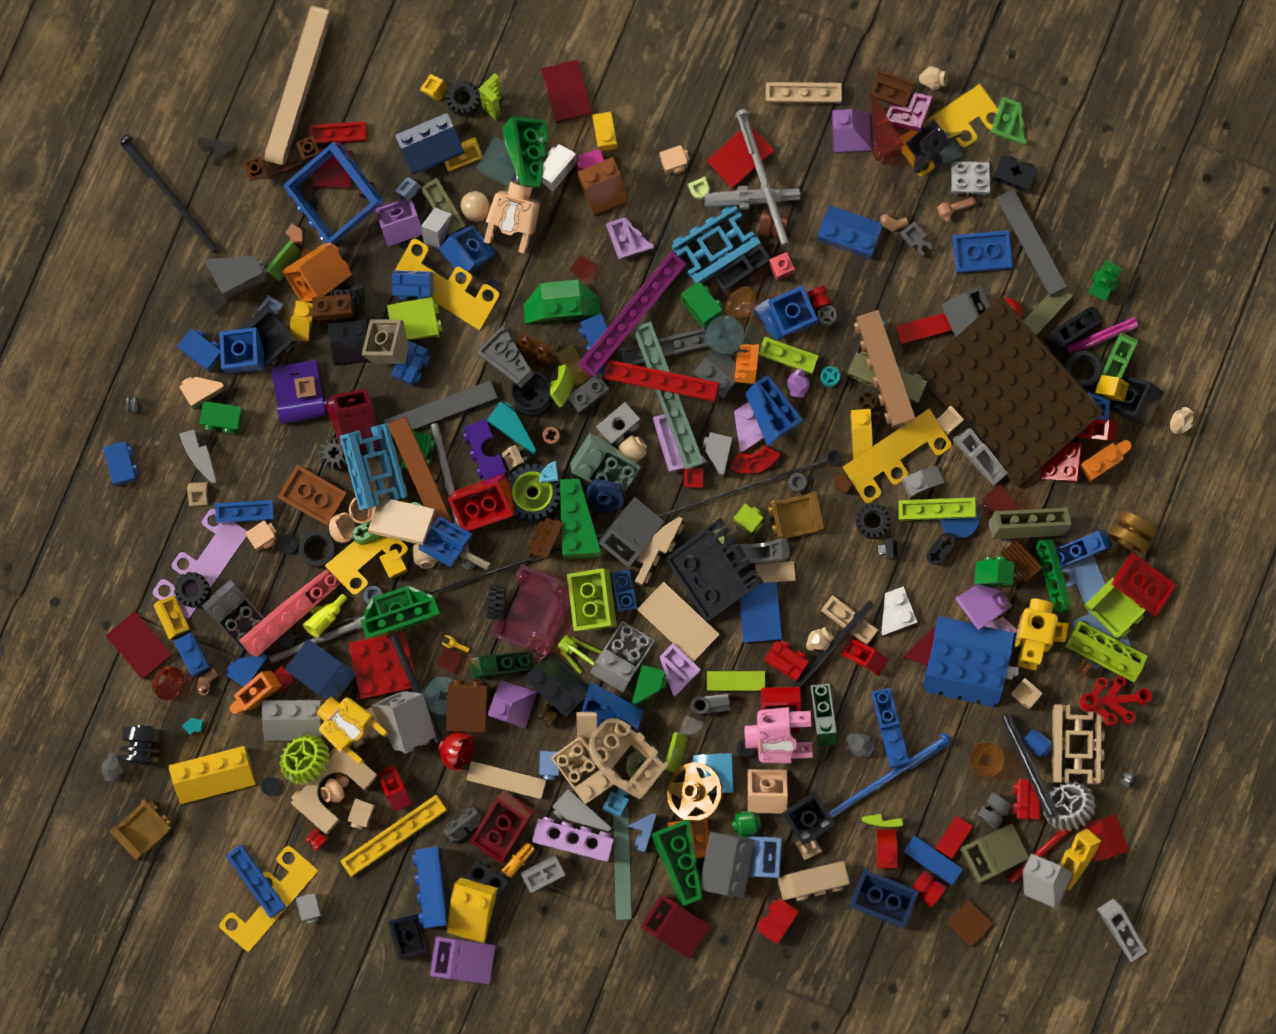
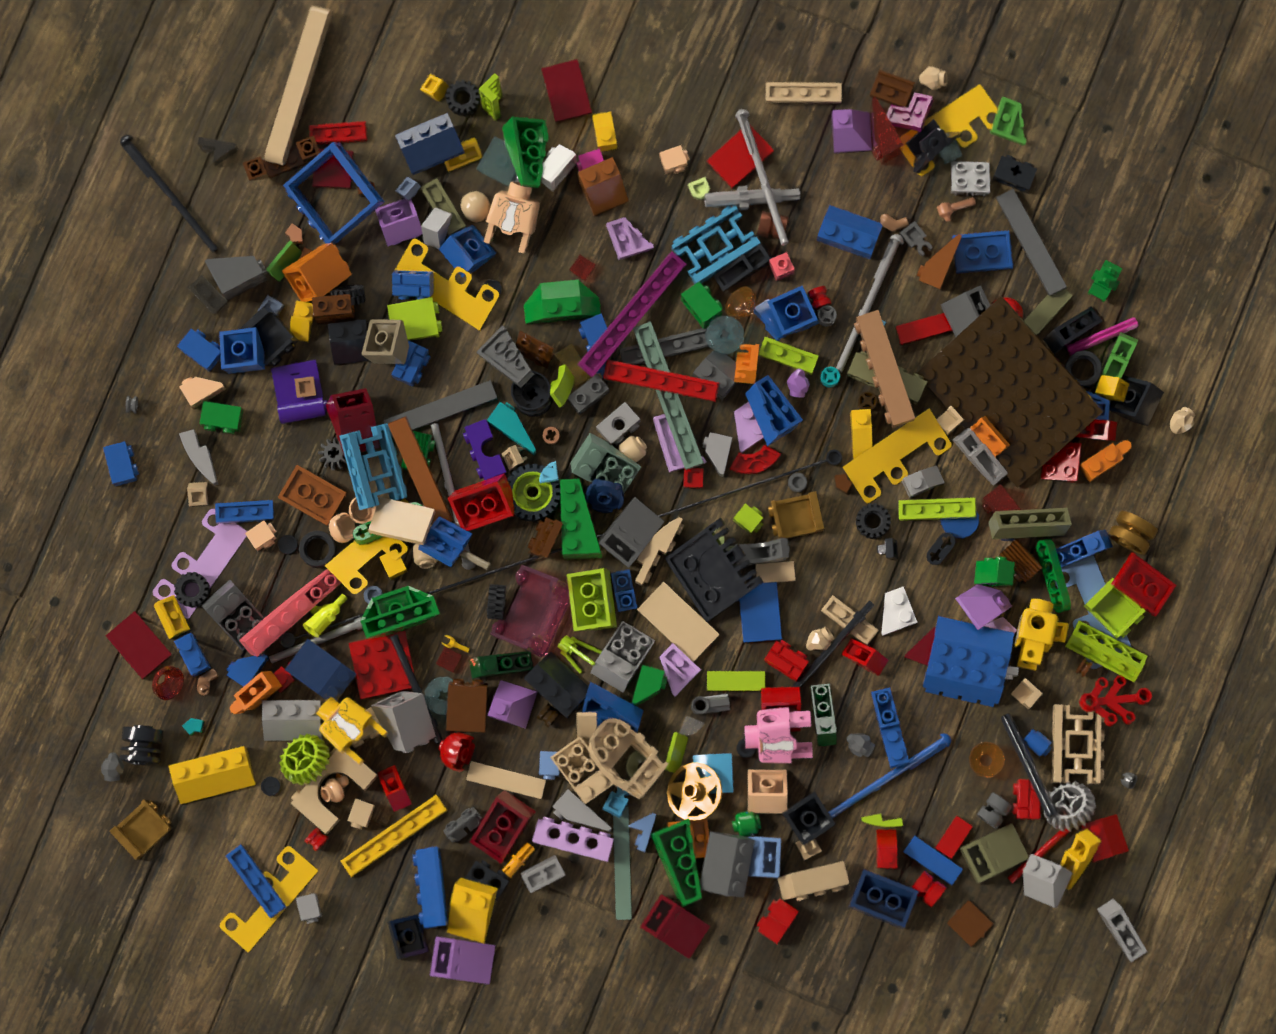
none -> light grey bar [836,234,904,372]
none -> dark orange slope [917,234,962,289]
none -> orange hinge [970,416,1010,458]

